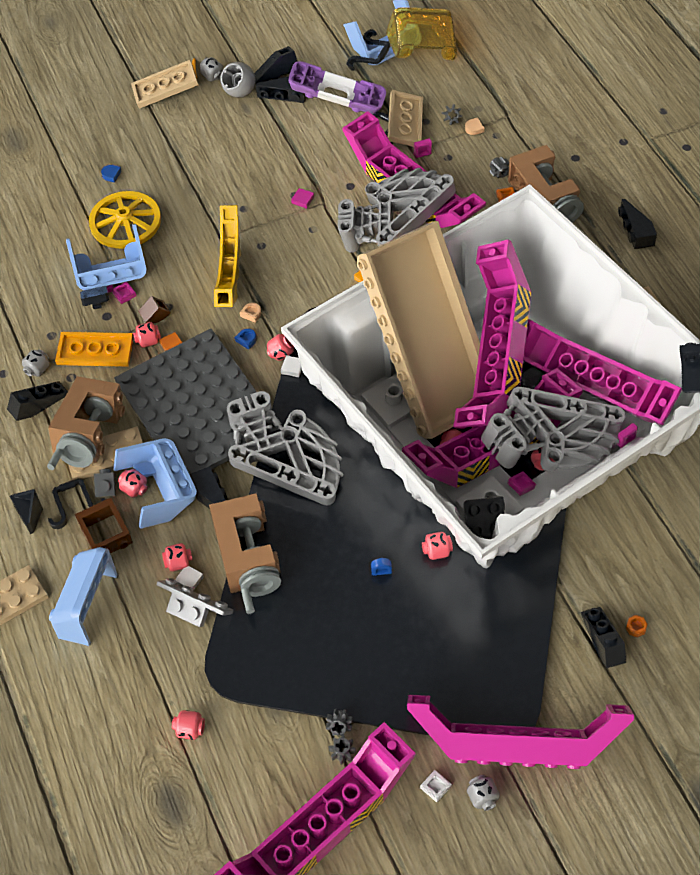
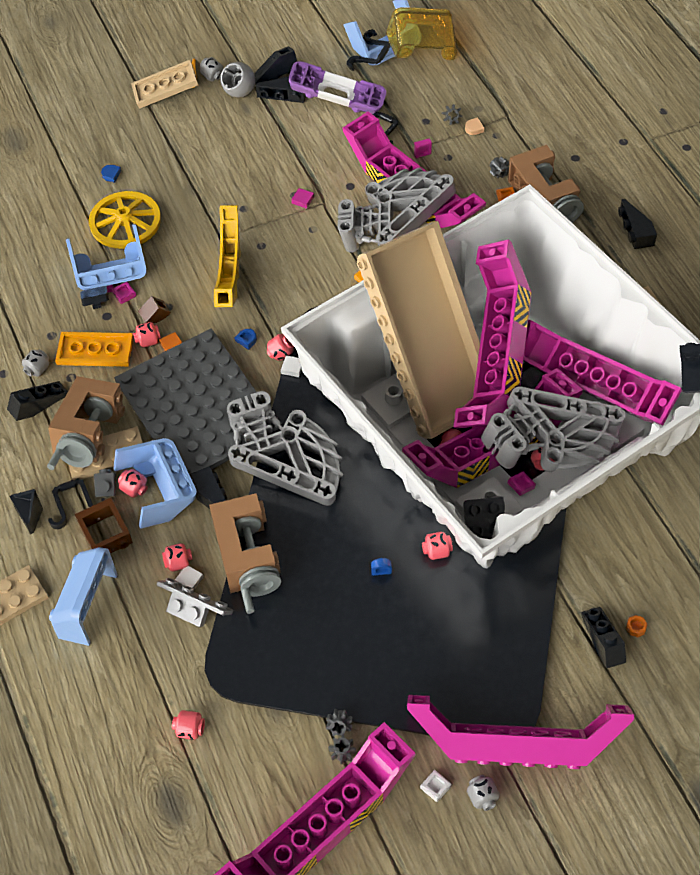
light nougat tile [240,303,261,323] -> none
tan plate [388,90,423,147] -> none
dark pink tile [616,423,638,448] -> none

